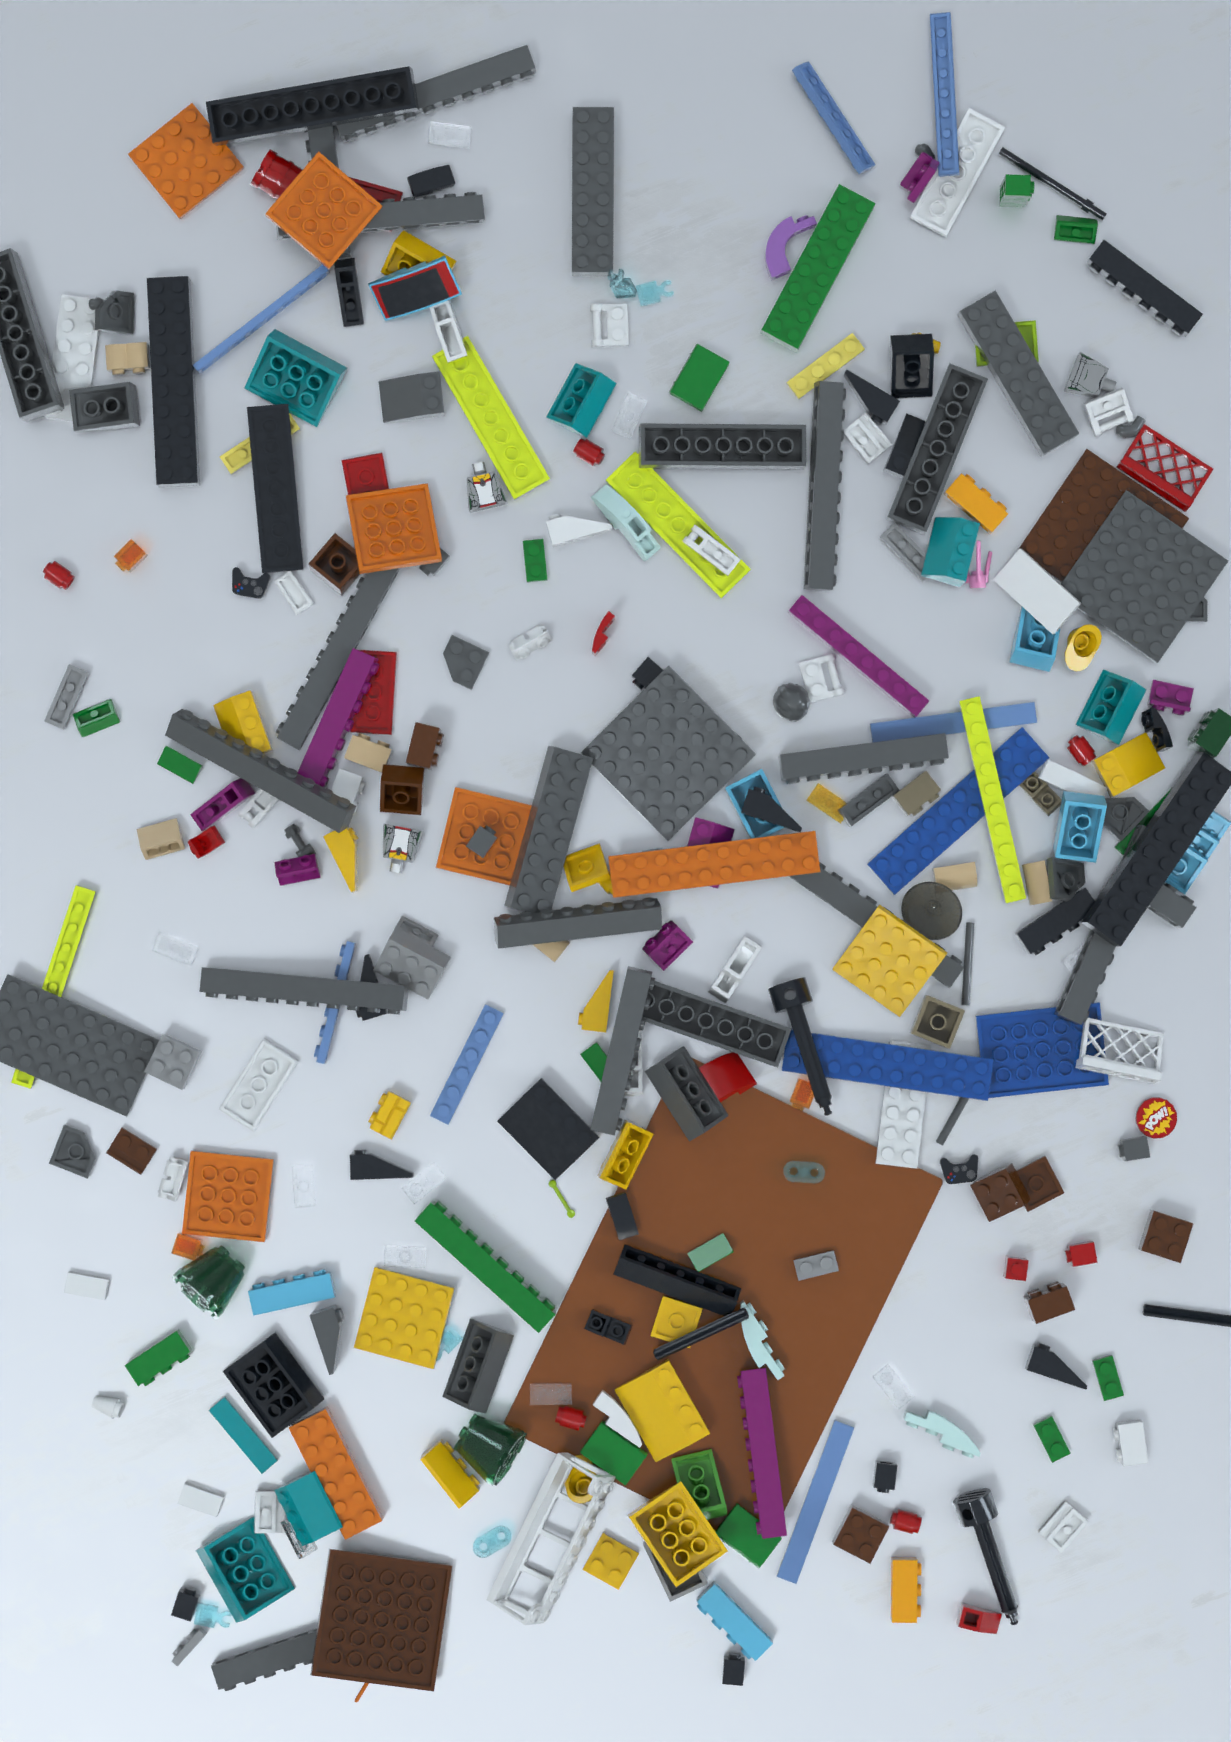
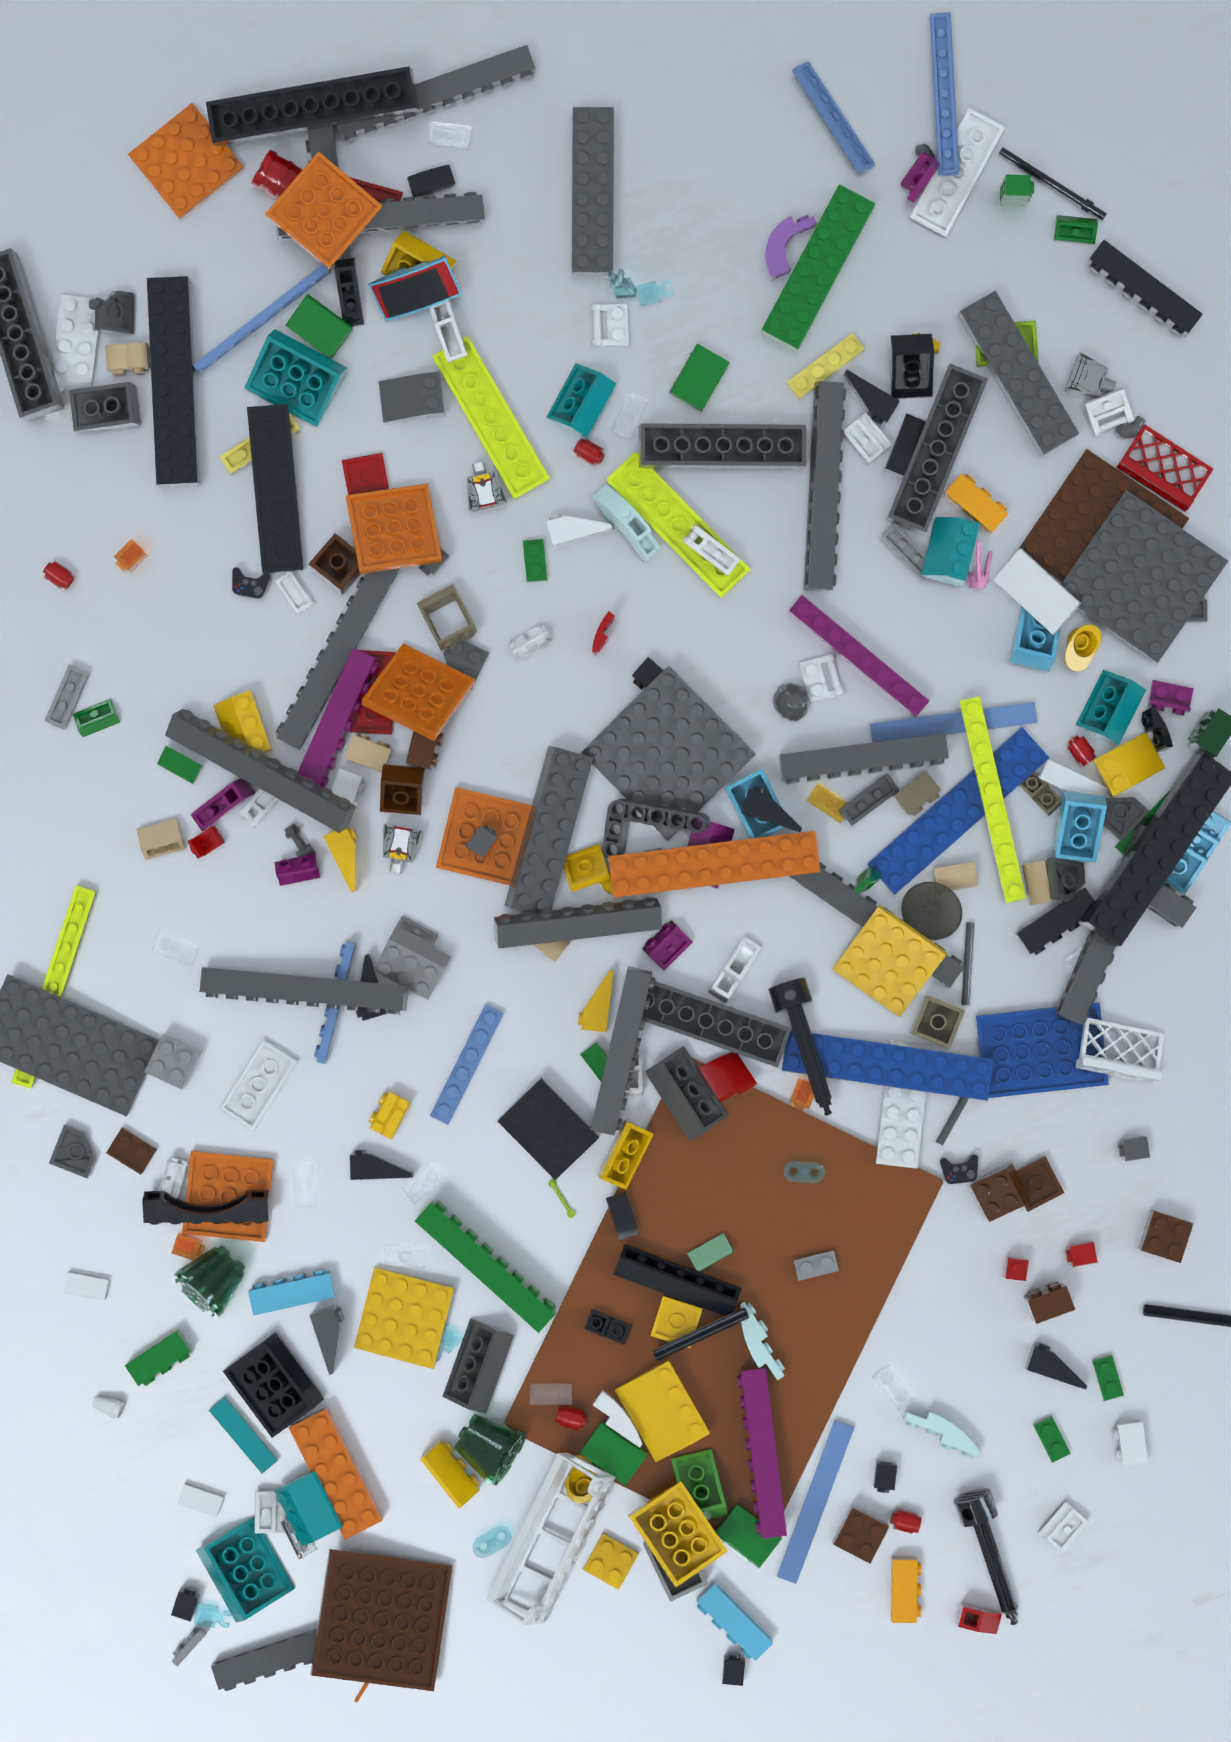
tile [1135,1097,1177,1139] -> none
none -> black arch [142,1190,270,1225]
none -> green piece [285,294,353,358]
none -> orange plate [361,643,475,741]
none -> dark tan window [416,584,478,651]
none -> dark grey beam [602,798,710,859]
none -> green slope [854,866,881,894]

